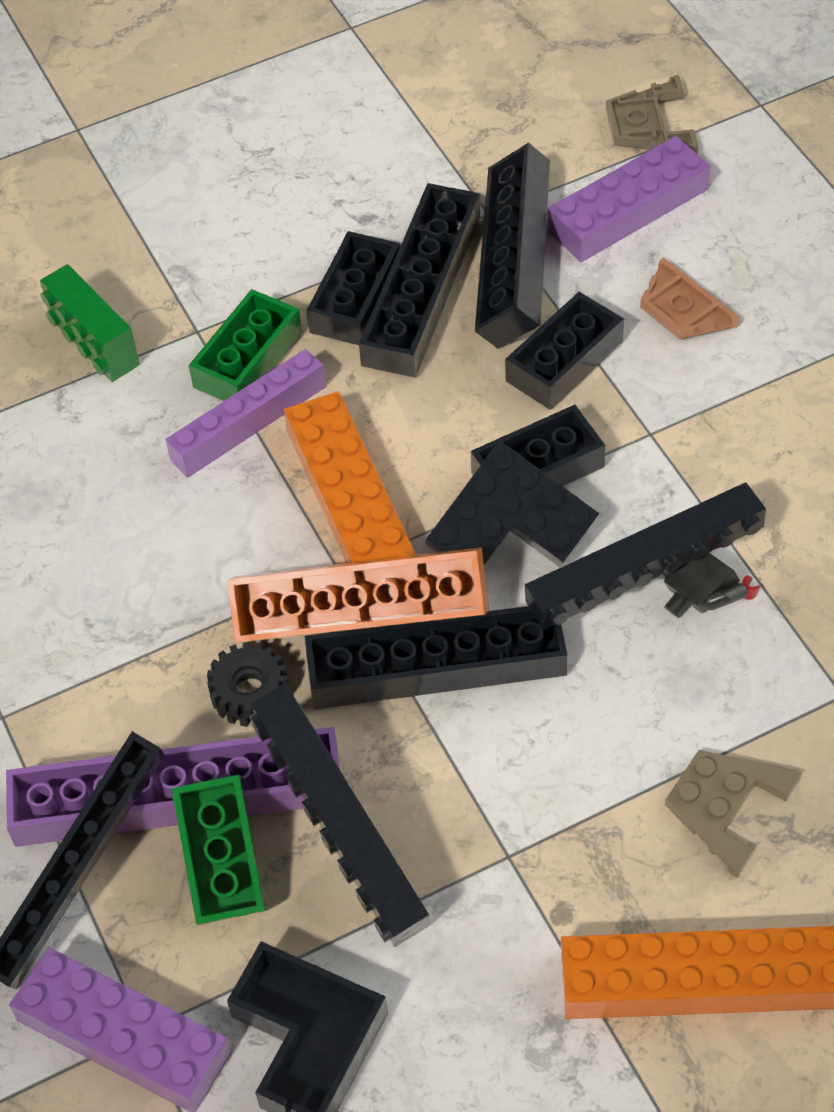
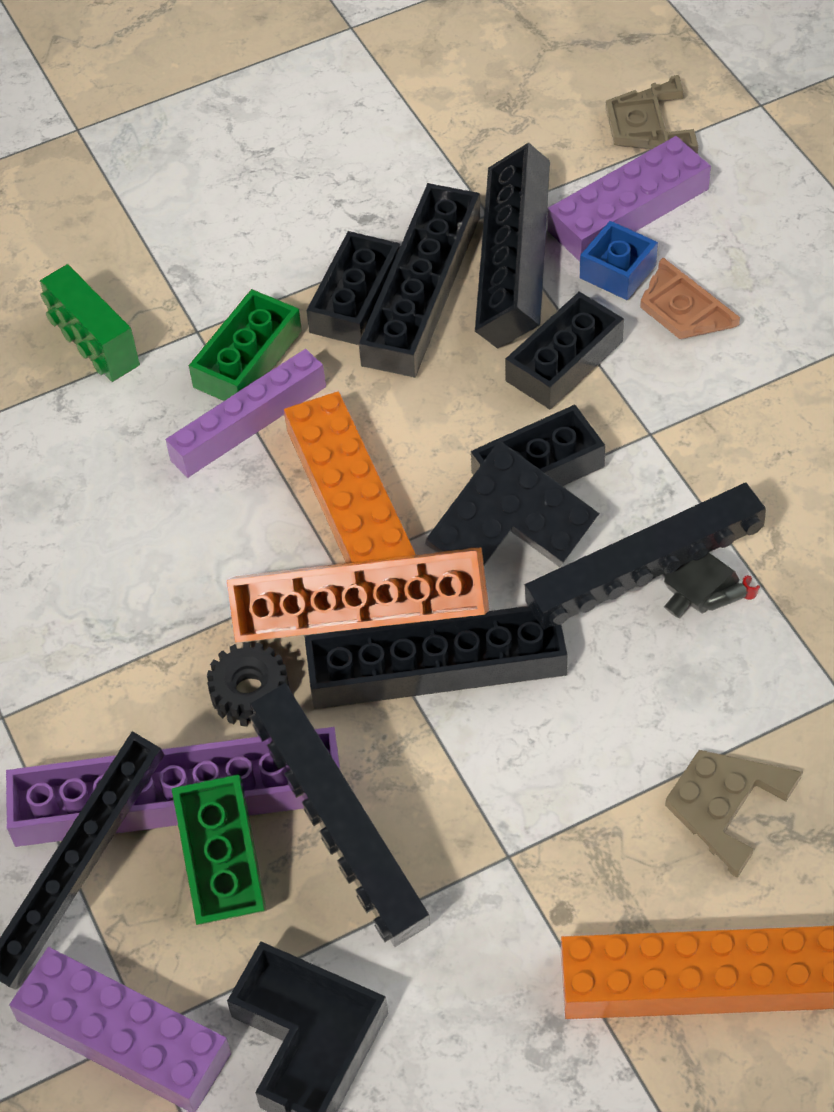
none -> blue brick [580,221,658,300]

